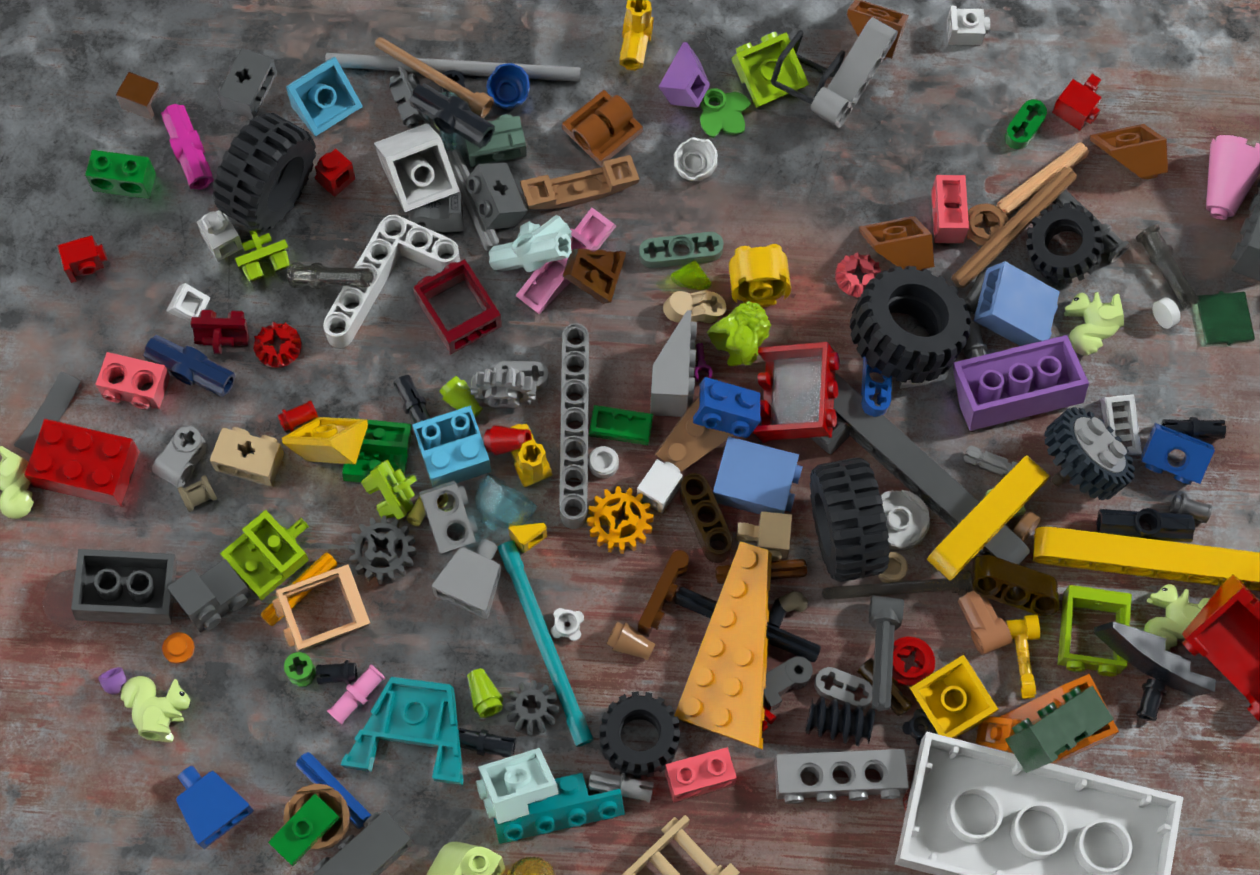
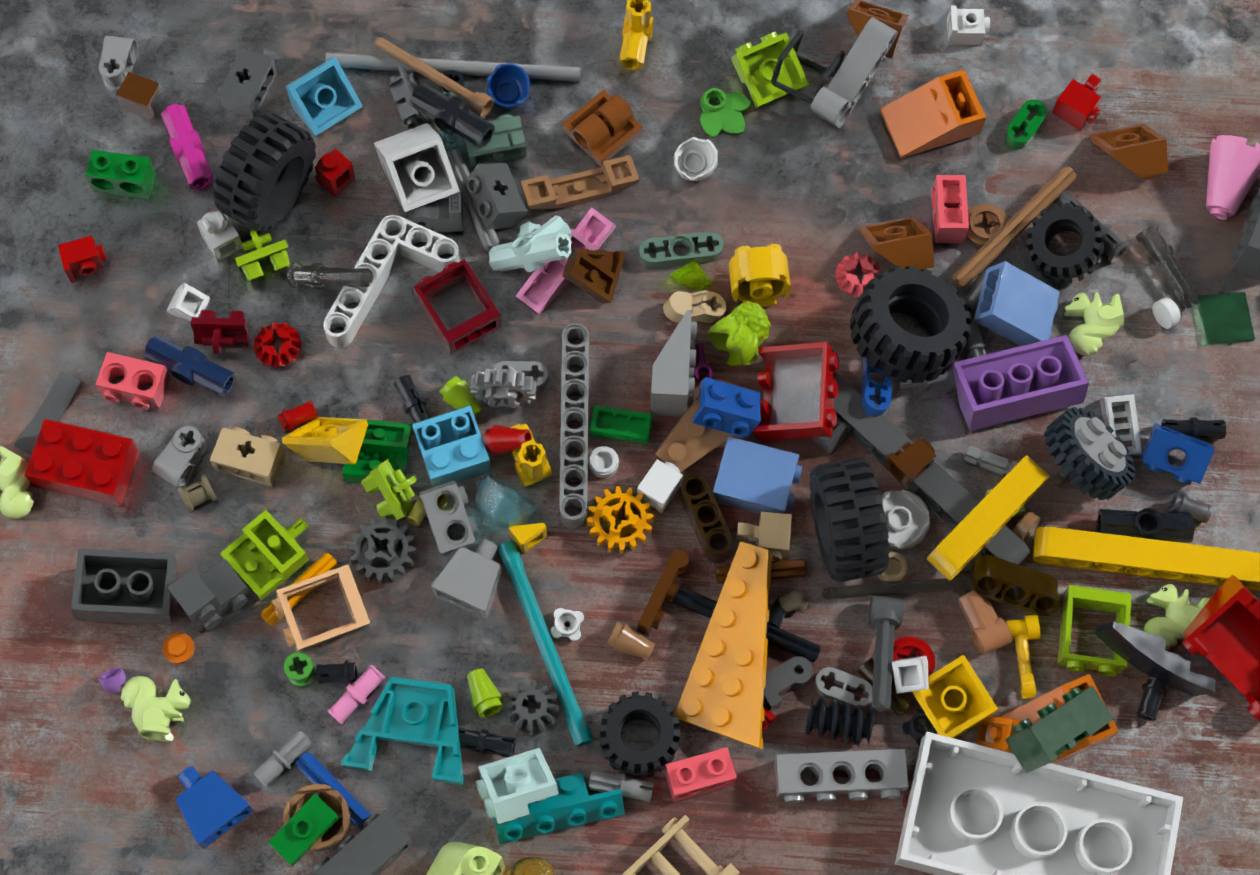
medium lavender slope [659,42,710,107] -> none
light nougat axle [997,142,1089,216] -> none
none -> light grey piece [98,36,137,92]
none -> light grey axle [252,731,311,788]
none -> orange slope [880,69,986,158]
none -> reddish brown brick [884,438,936,488]
none -> white slope [891,656,929,693]

